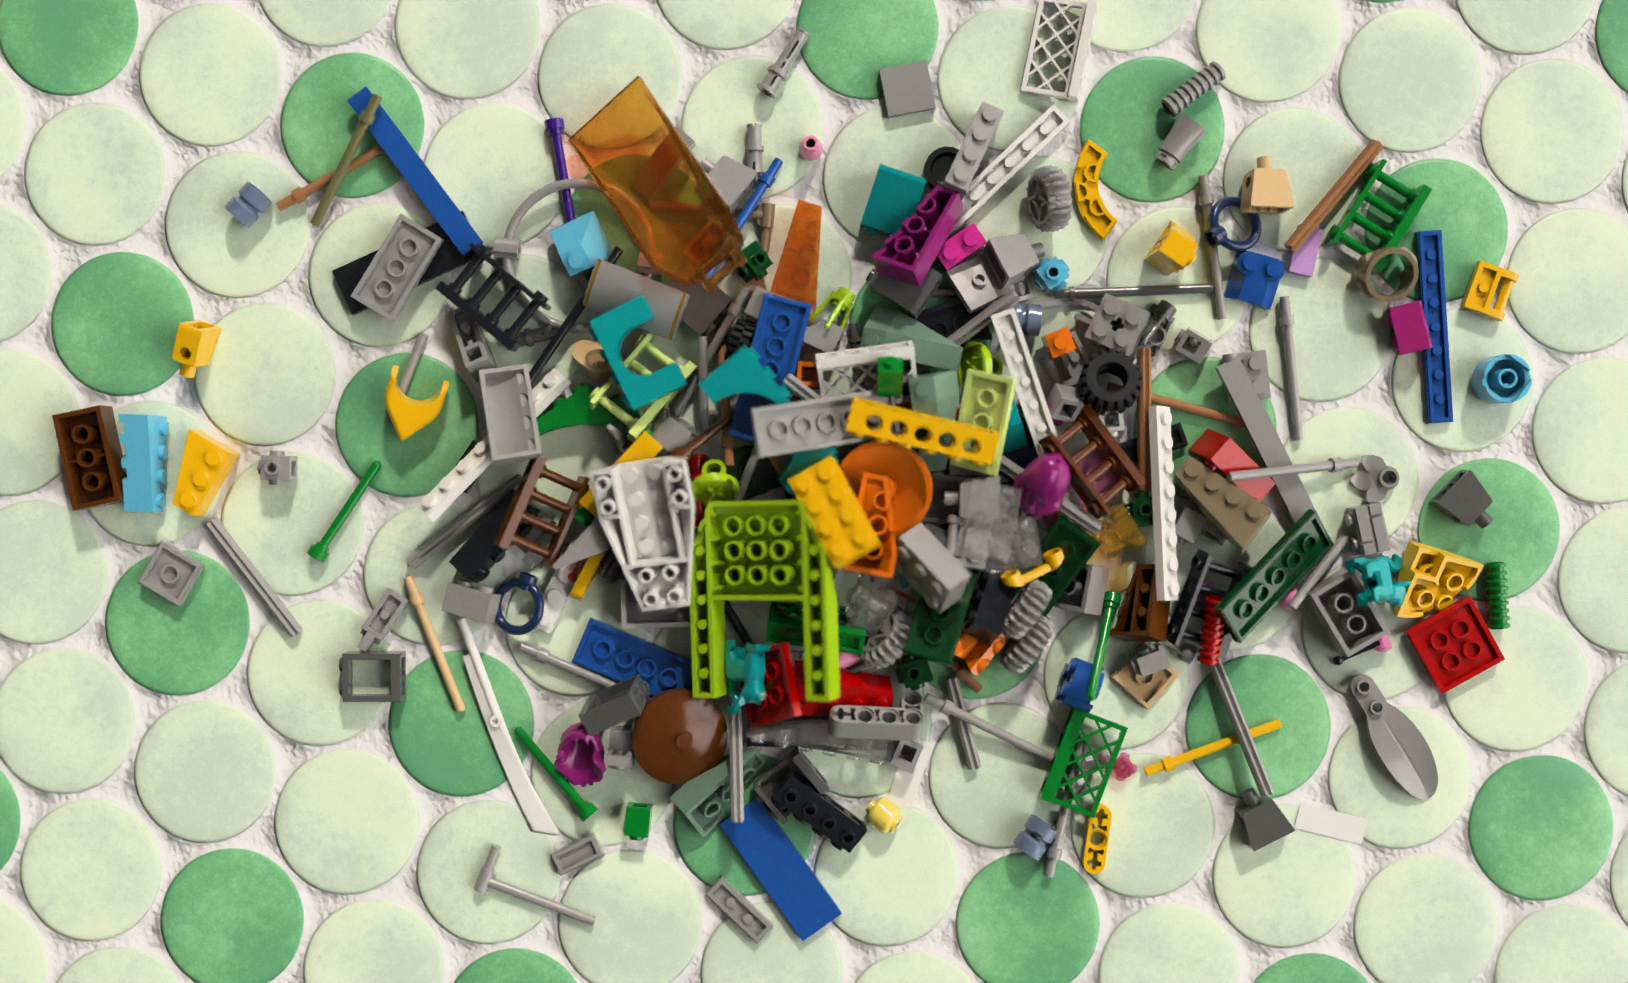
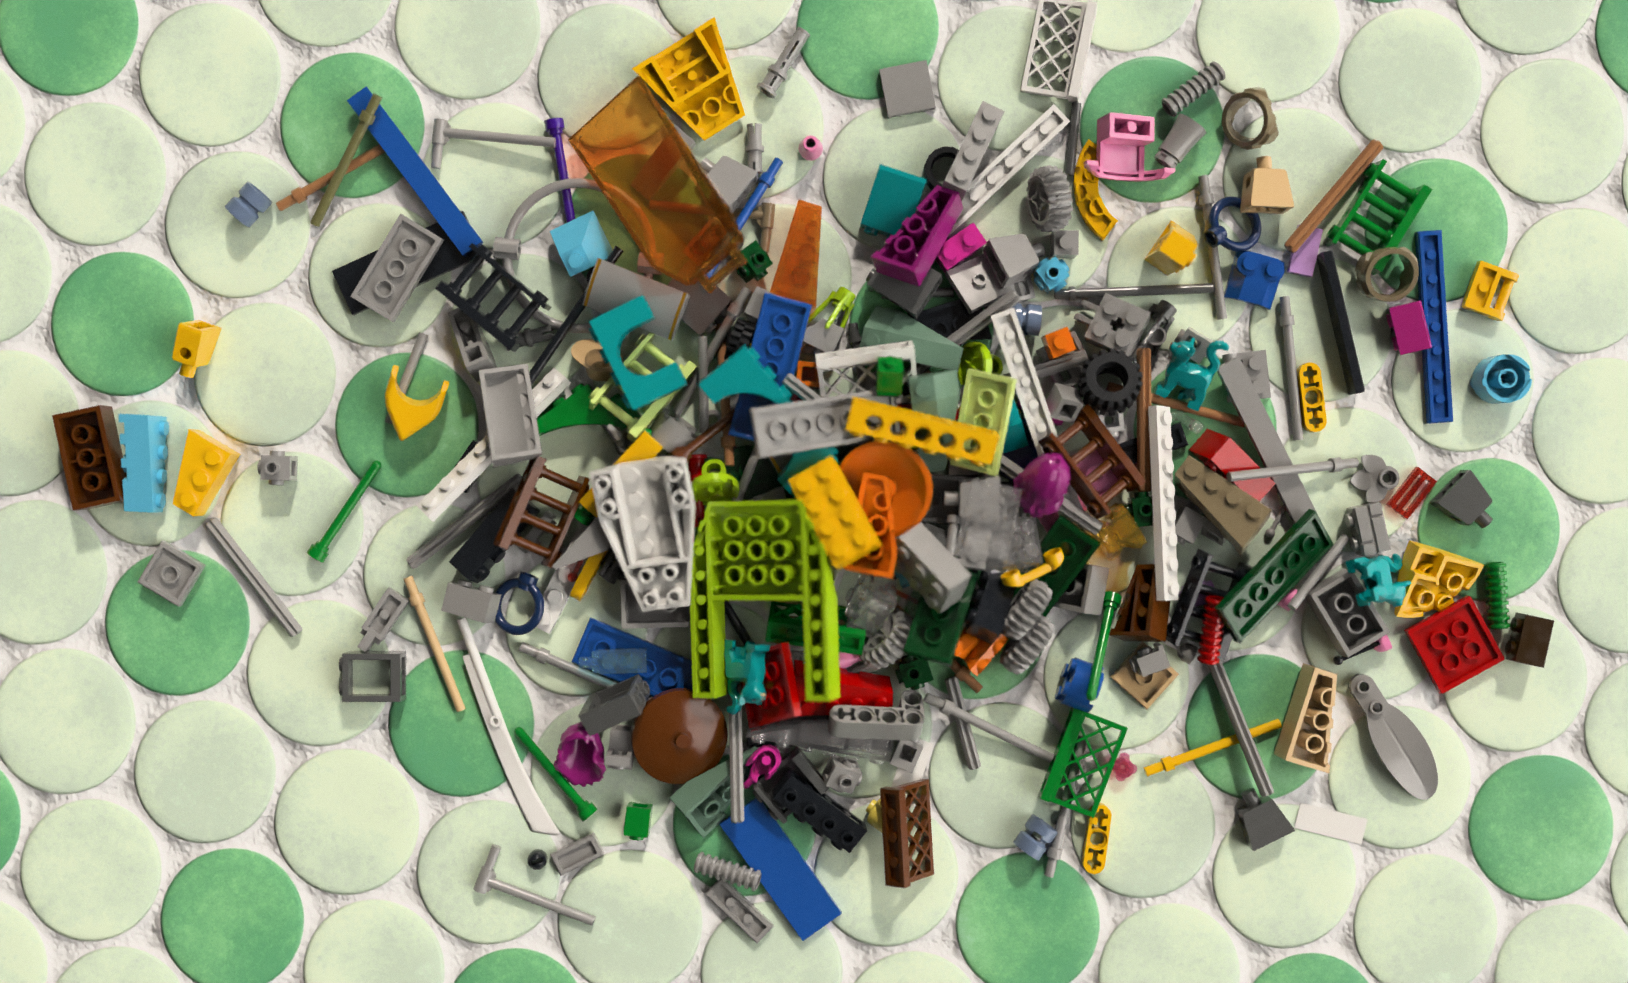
none -> light grey bar [431,119,556,169]
none -> black hinge [527,849,548,870]
none -> clear light blue hinge [579,648,647,674]
none -> yellow wedge [632,17,745,141]
none -> light grey piece [694,852,762,891]
none -> dark pink piece [743,744,782,789]
none -> light grey brick [822,754,862,794]
none -> reddish brown fence [880,779,934,888]
none -> light grey axle [1002,350,1089,379]
none -> light grey brick [1050,230,1079,259]
none -> dark grey bar [1065,102,1081,176]
none -> bright pink piece [1084,112,1175,182]
none -> teal animal [1155,338,1229,411]
none -> clear arm [1170,410,1204,435]
none -> dark tan piece [1222,87,1279,150]
none -> light grey hinge [1266,504,1286,538]
none -> tan wedge [1274,663,1337,773]
none -> yellow beam [1297,362,1327,432]
none -> black tile [1317,250,1365,395]
none -> clear red tile [1386,467,1437,519]
none -> dark brown brick [1505,612,1554,668]

